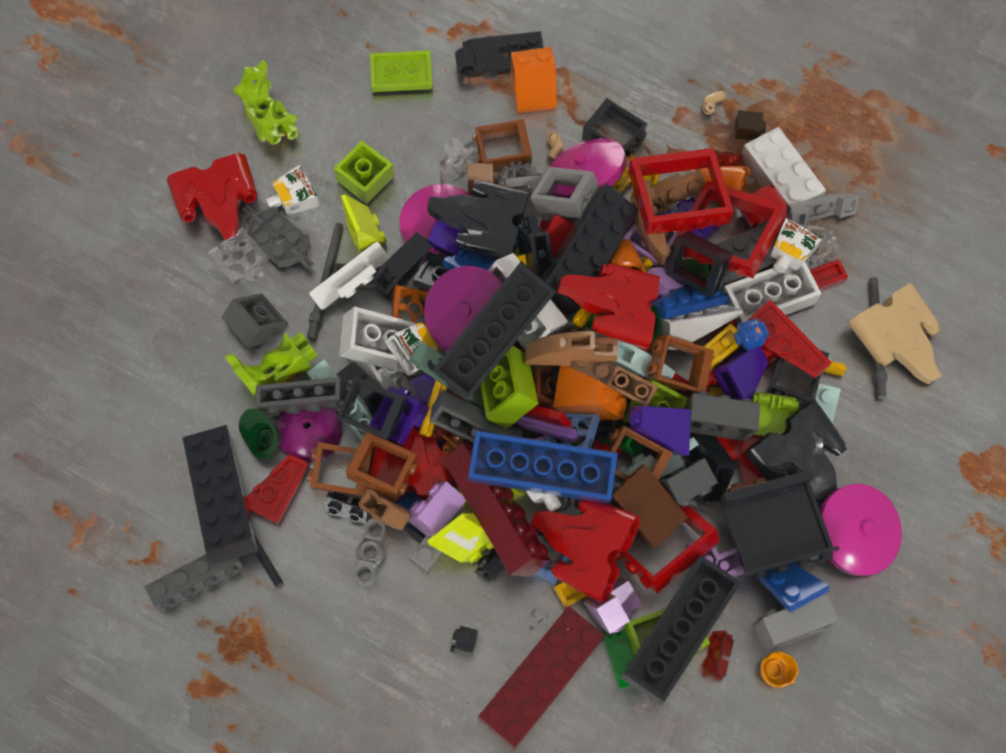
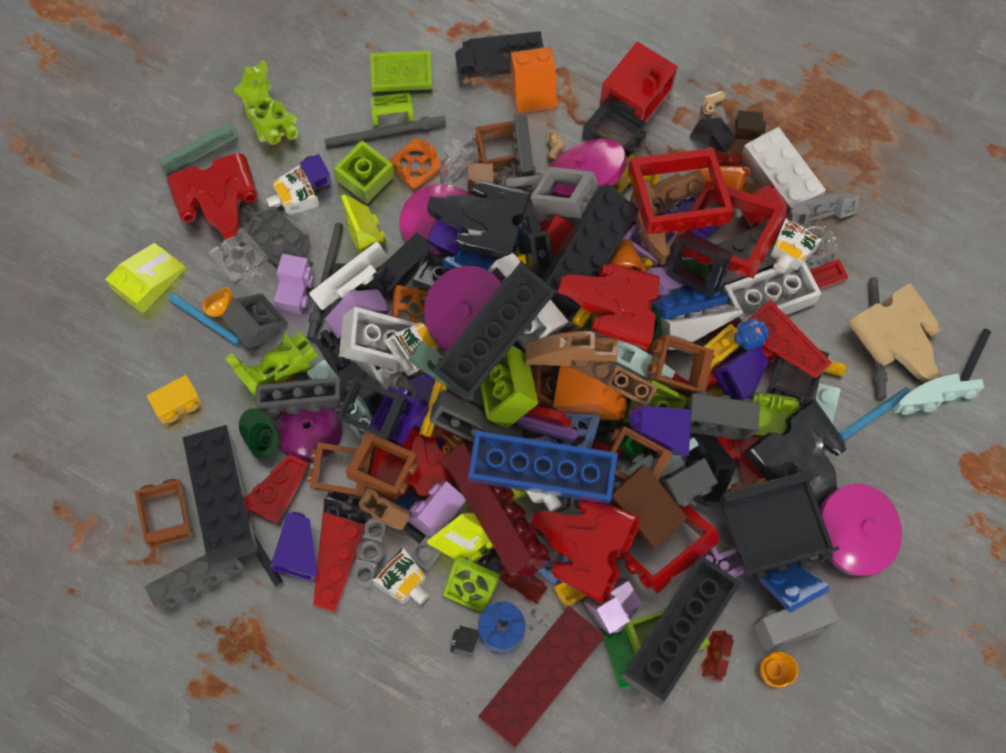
none -> neon yellow slope [105,243,186,314]
none -> dark orange window [134,479,195,548]
none -> yellow brick [146,375,202,424]
none -> sand green tile [158,121,238,175]
none -> dark azure bar [168,293,241,345]
none -> light orange hair [202,287,234,317]
none -> dark purple slope [269,512,317,582]
none -> lavender brick [274,254,314,315]
none -> dark purple brick [300,154,332,191]
none -> red wing [313,512,365,613]
none -> black hinge [315,330,352,374]
none -> dark grey bar [324,115,446,147]
none -> lavender brick [325,290,391,339]
none -> lime piece [370,92,414,125]
none -> torso [372,547,429,605]
none -> orange piece [388,137,445,191]
none -> lime piece [442,556,500,613]
none -> blue brick [478,601,525,653]
none -> clear red hinge [499,567,548,604]
none -> dark grey piece [511,113,534,176]
none -> red piece [599,41,678,122]
none -> black slope [690,118,736,155]
none -> dark azure bar [839,387,911,440]
none -> light aqua slope [894,373,984,415]
none -> black bar [960,329,991,382]

